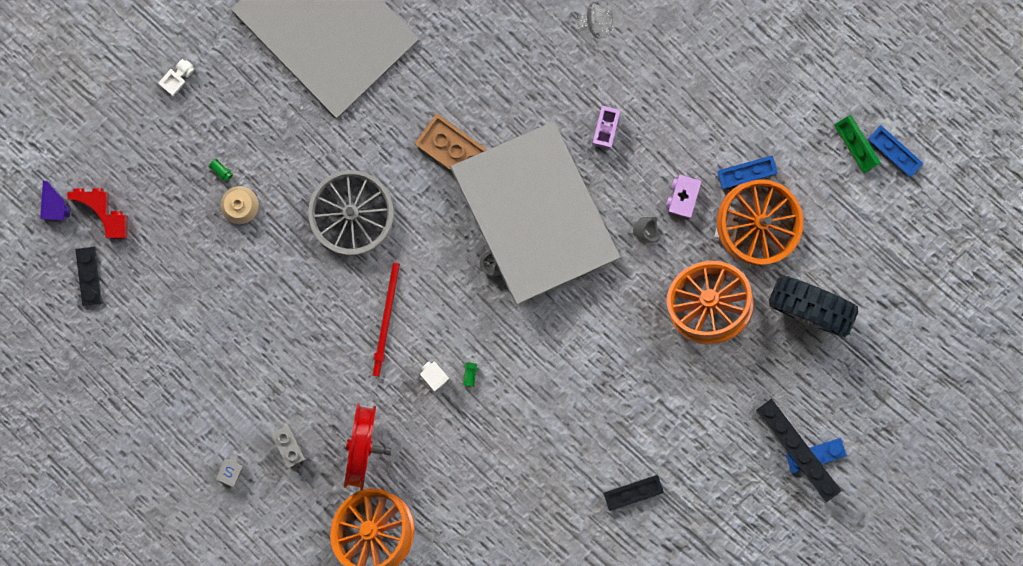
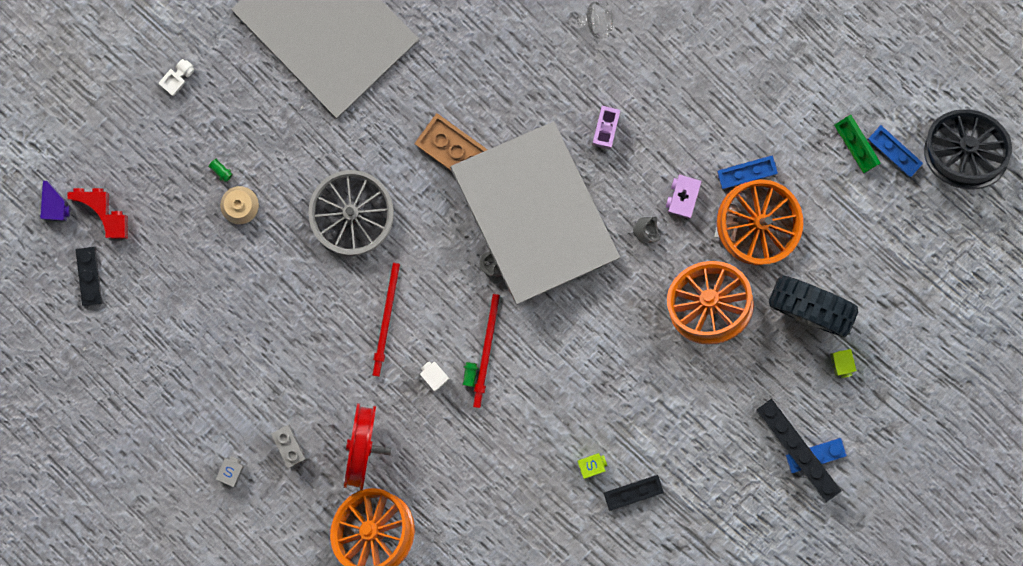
none -> red bar [473,294,500,408]
none -> lime brick [577,453,608,479]
none -> lime brick [830,349,857,379]
none -> black wheel [924,109,1012,190]

